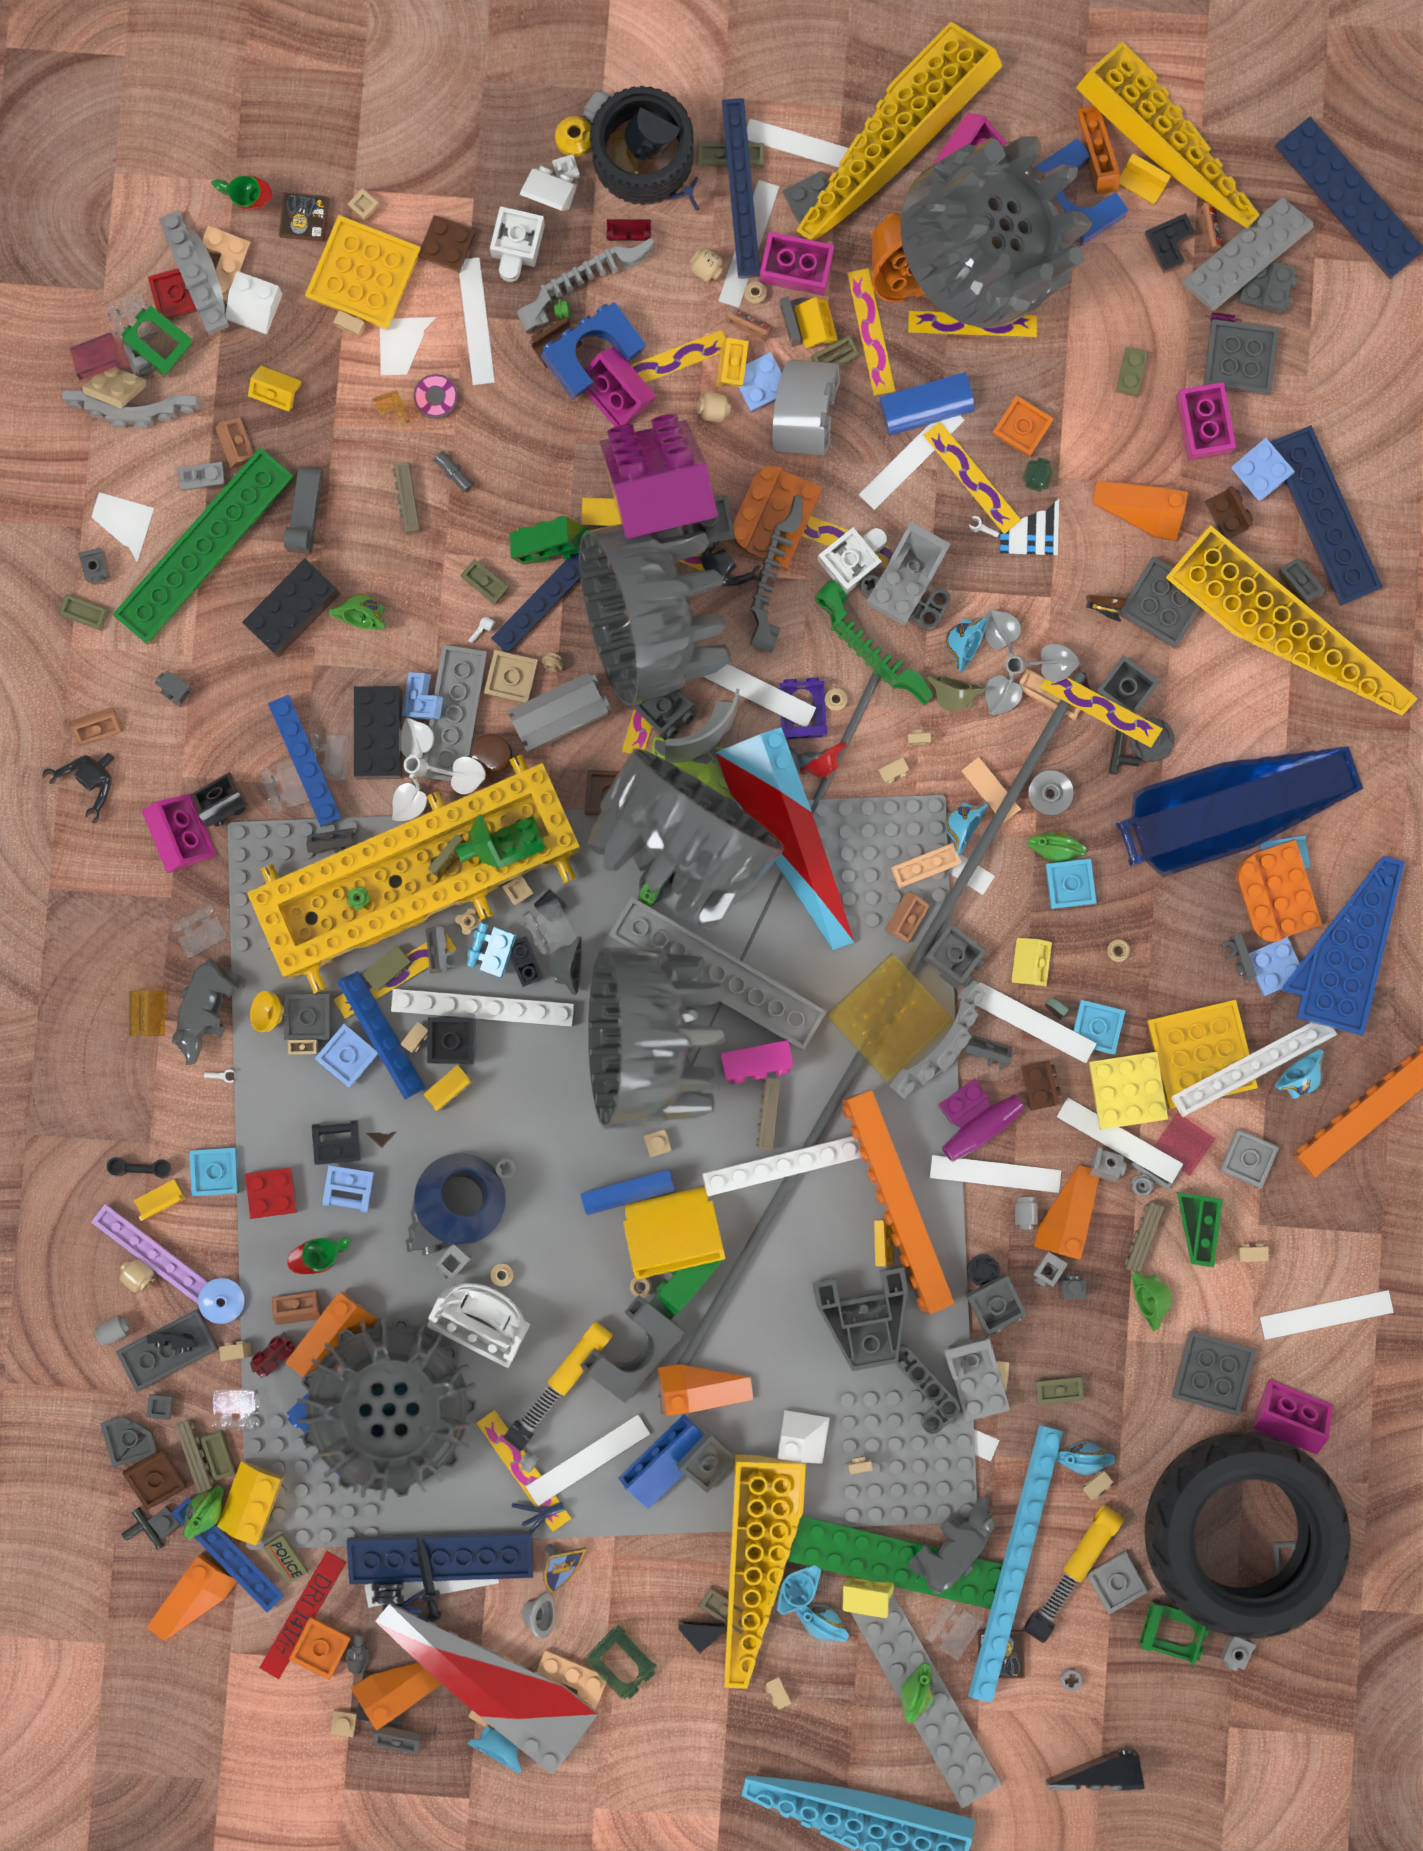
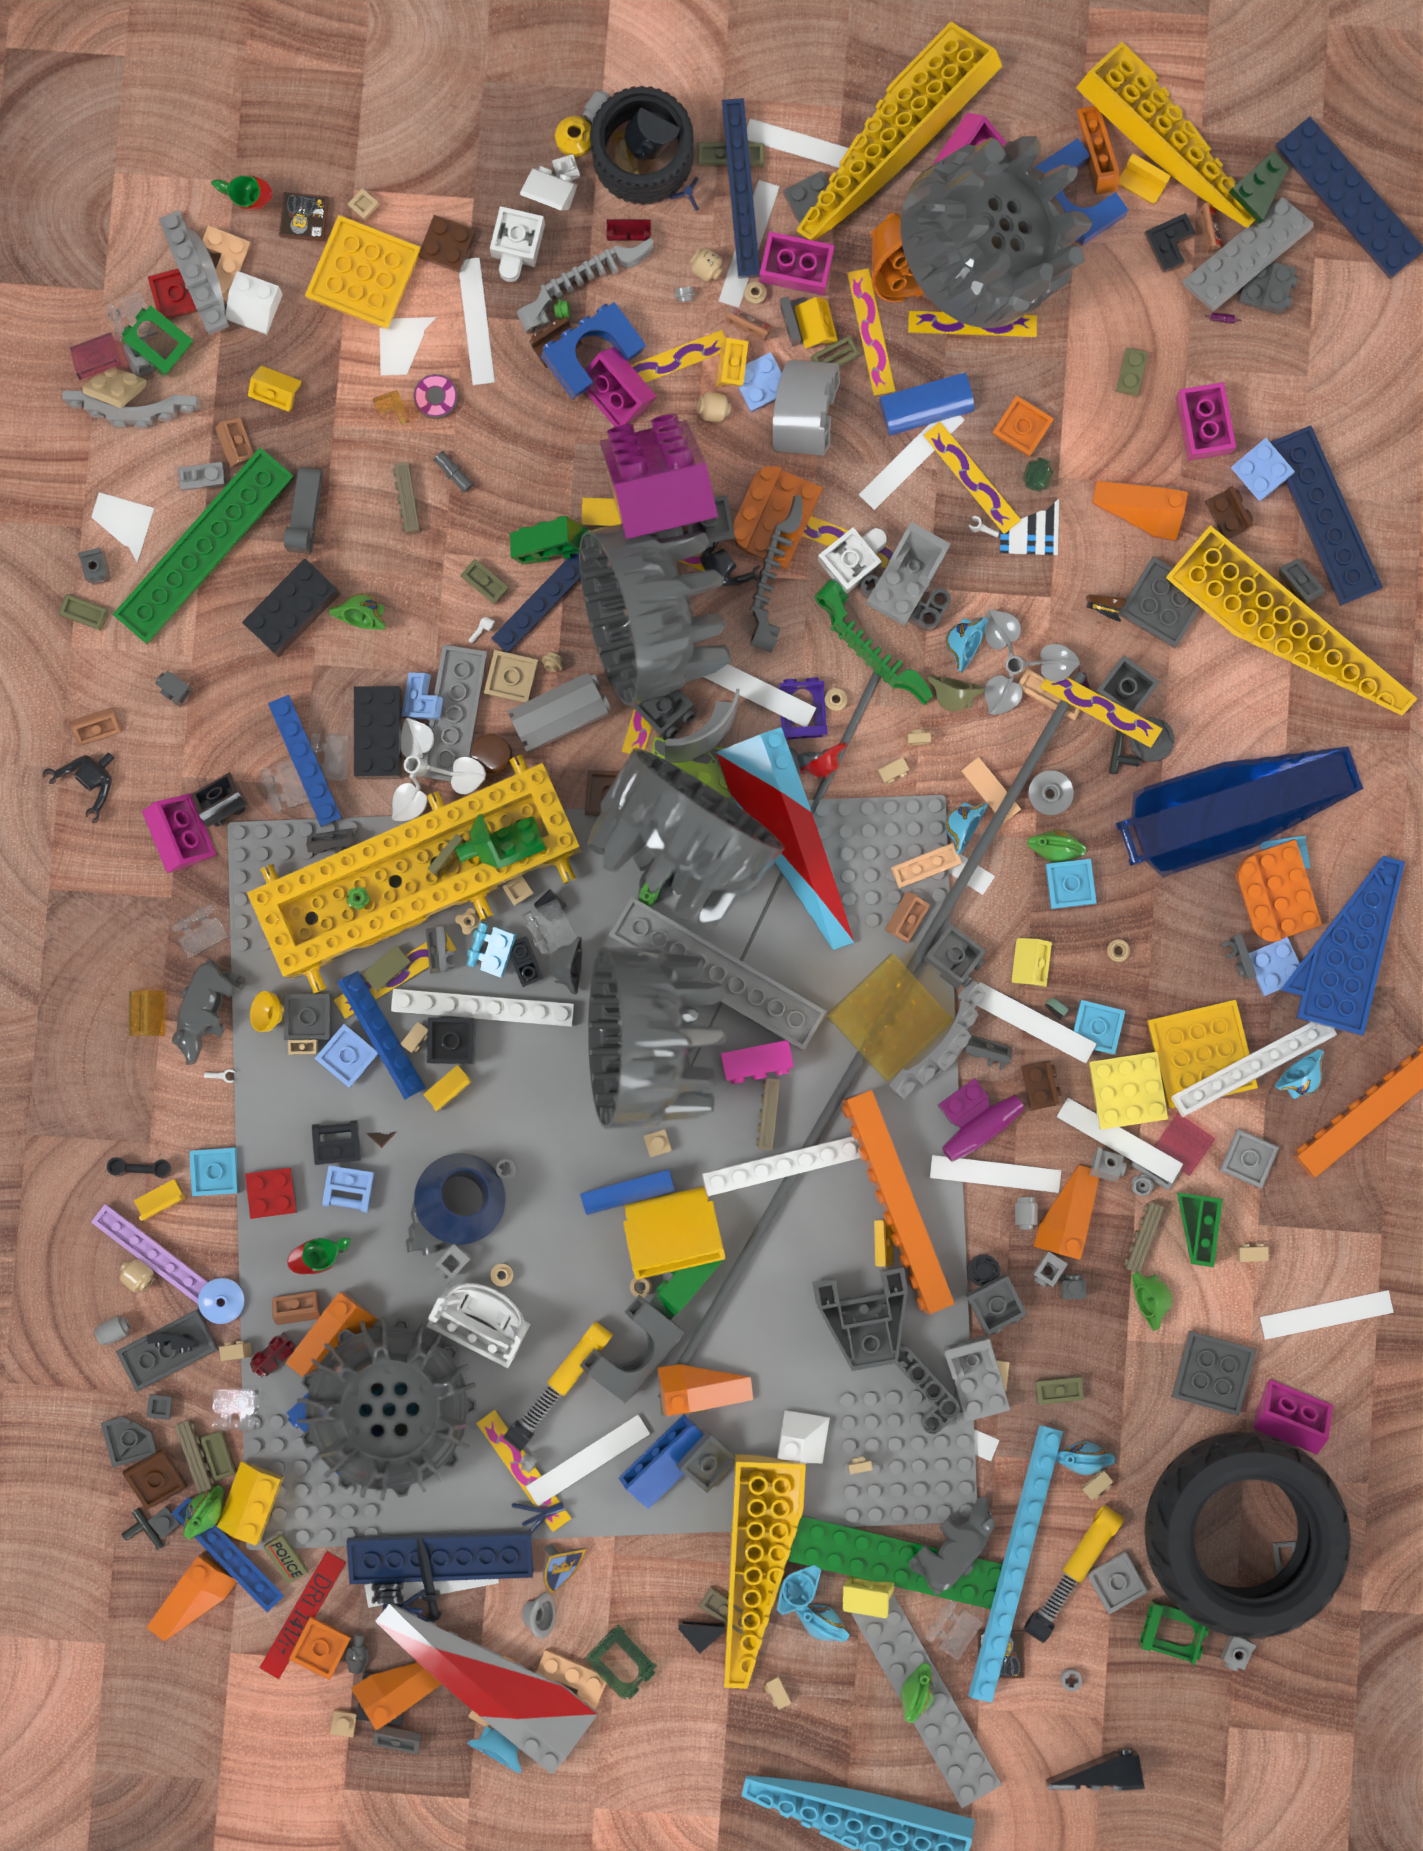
tan piece [333,310,366,338] -> none
dark grey plate [1203,319,1279,395] -> none
none -> light grey plate [674,287,695,302]
none -> dark green wing [1229,151,1289,224]

